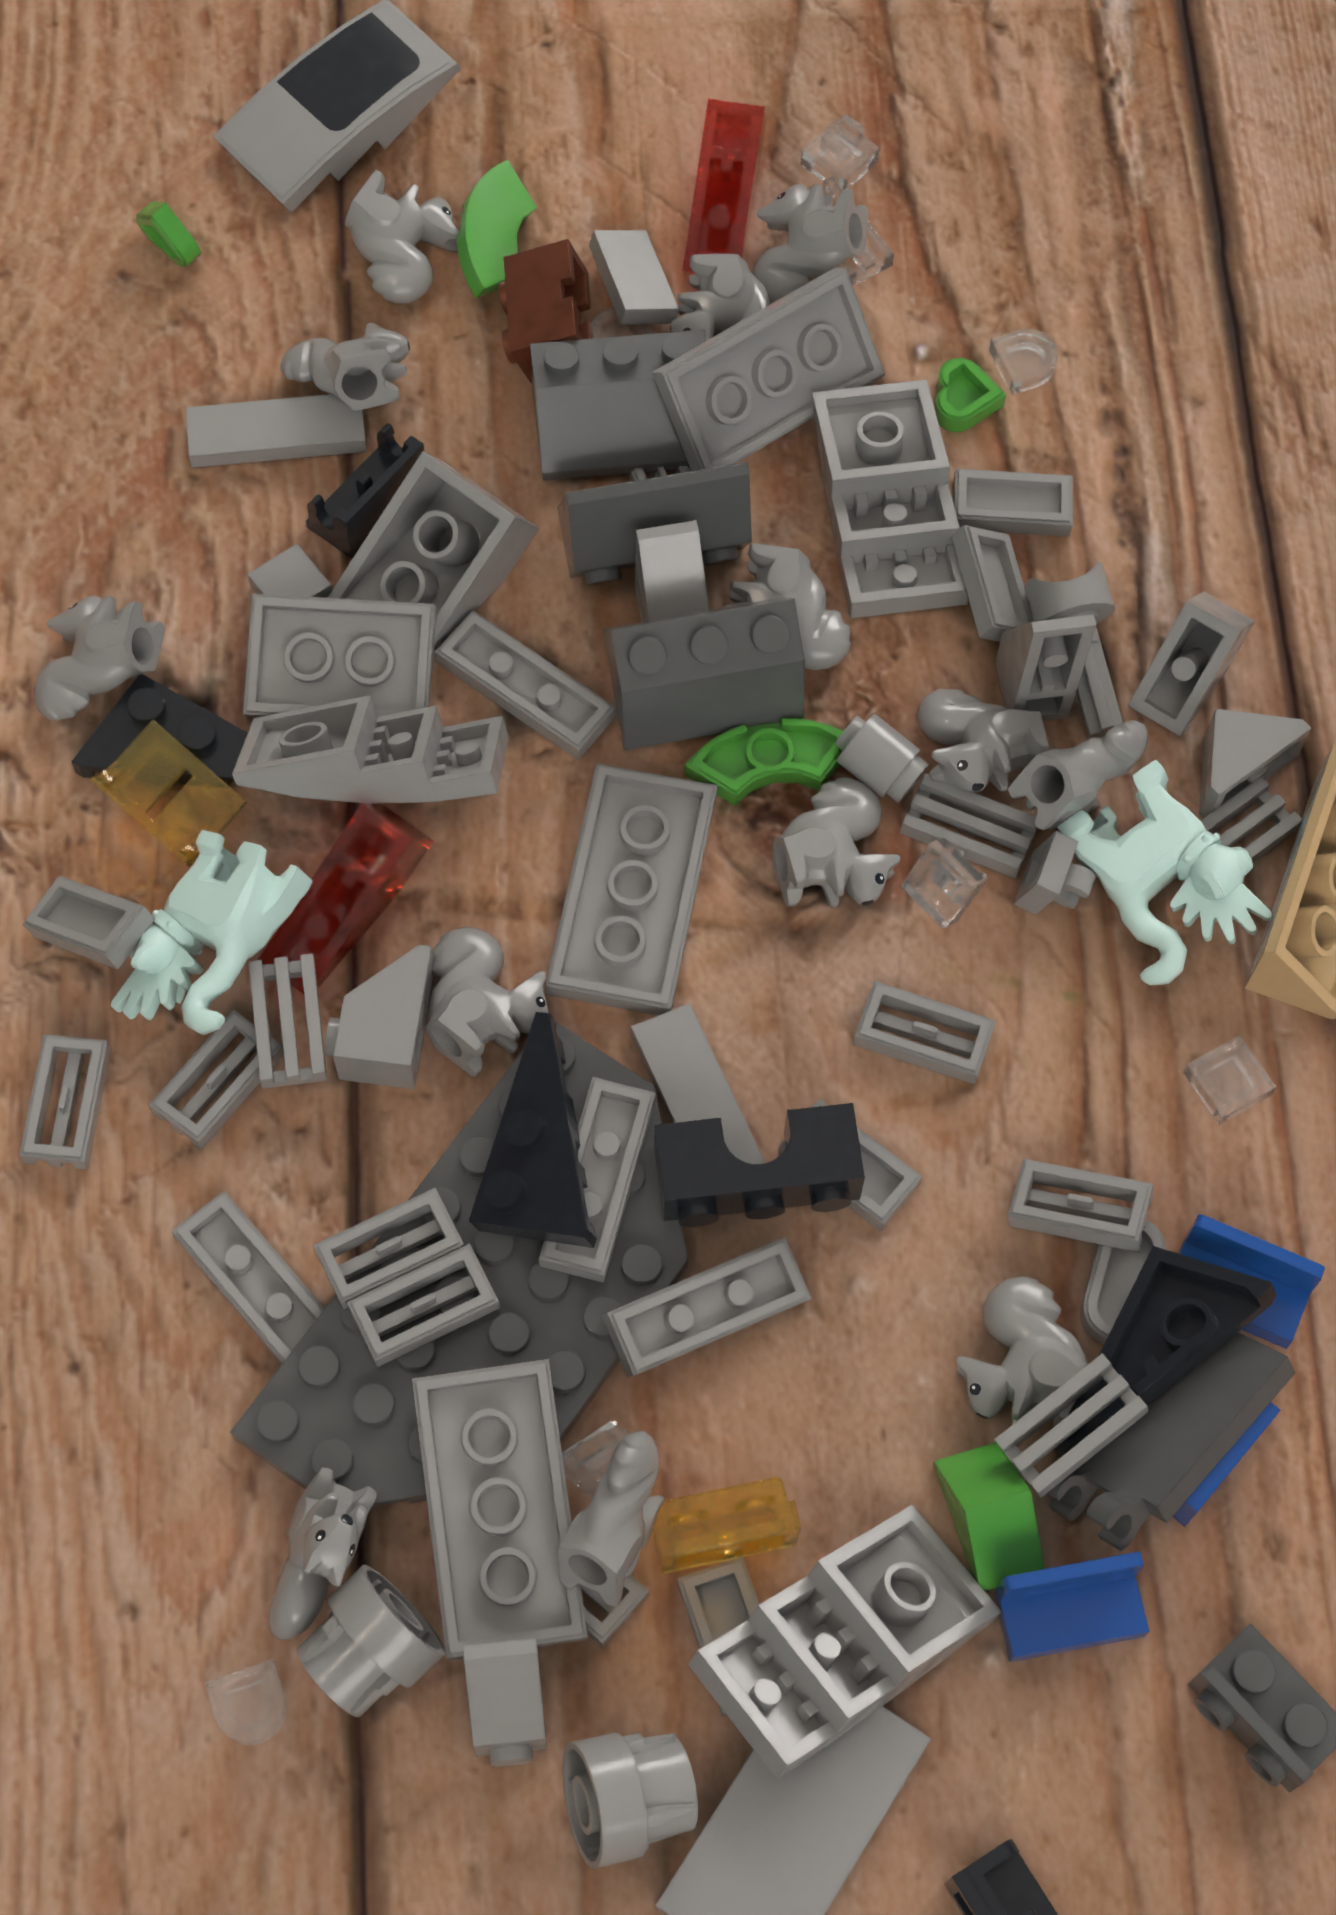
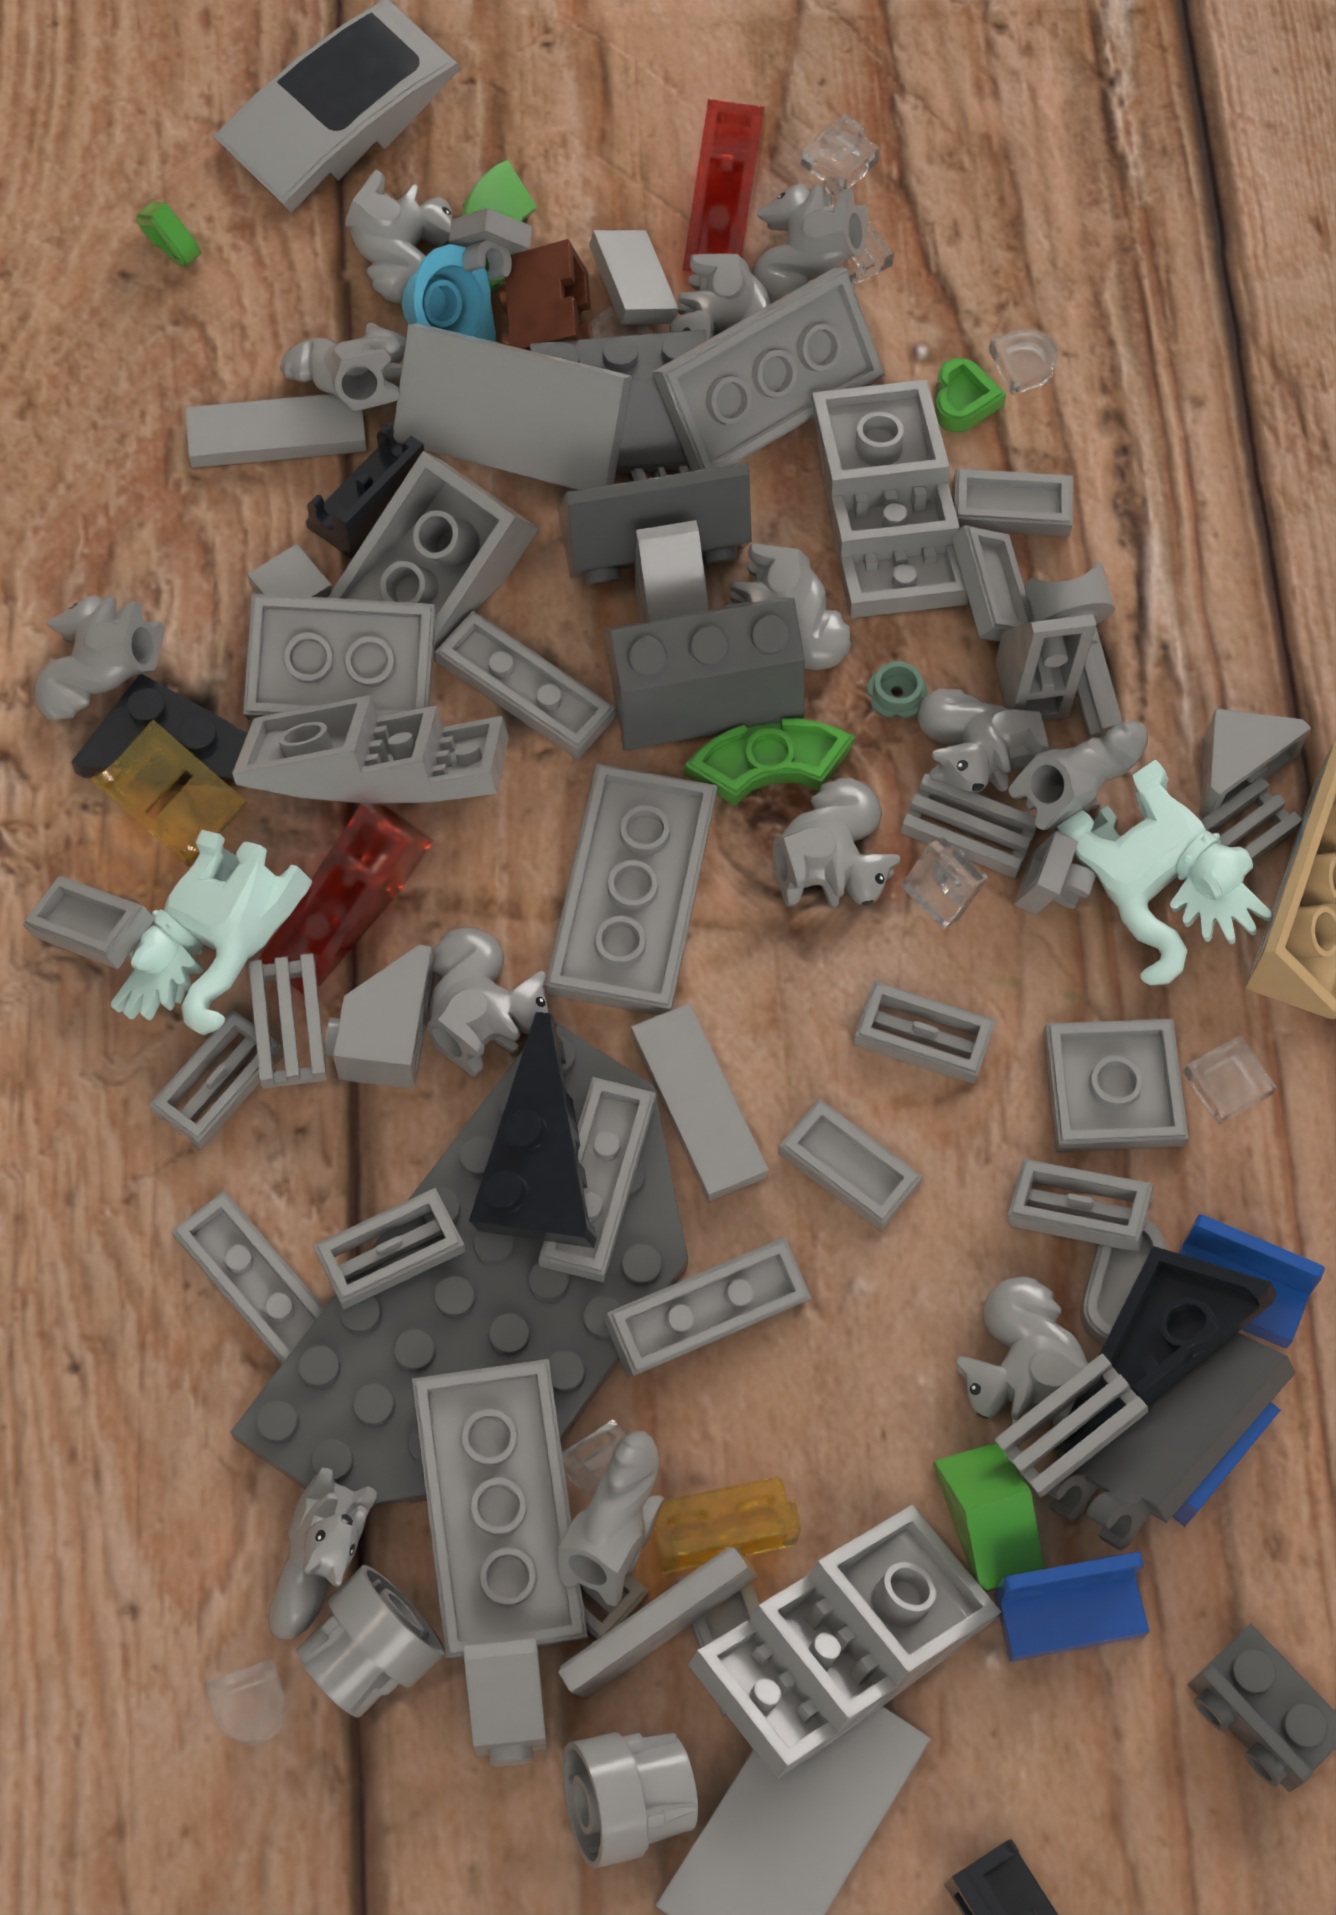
light grey tile [19,1034,111,1170] -> none
light grey tile [347,1243,500,1367] -> none
black arch [654,1103,865,1227] -> none
light grey brick [835,714,929,803] -> none
light grey slope [1128,591,1255,736] -> none
none -> light grey tile [393,323,632,490]
none -> medium azure piece [402,244,496,342]
none -> light grey tile [449,208,532,281]
none -> light grey tile [558,1546,759,1699]
none -> sand green plate [867,661,927,719]
none -> light grey tile [1043,1019,1189,1152]

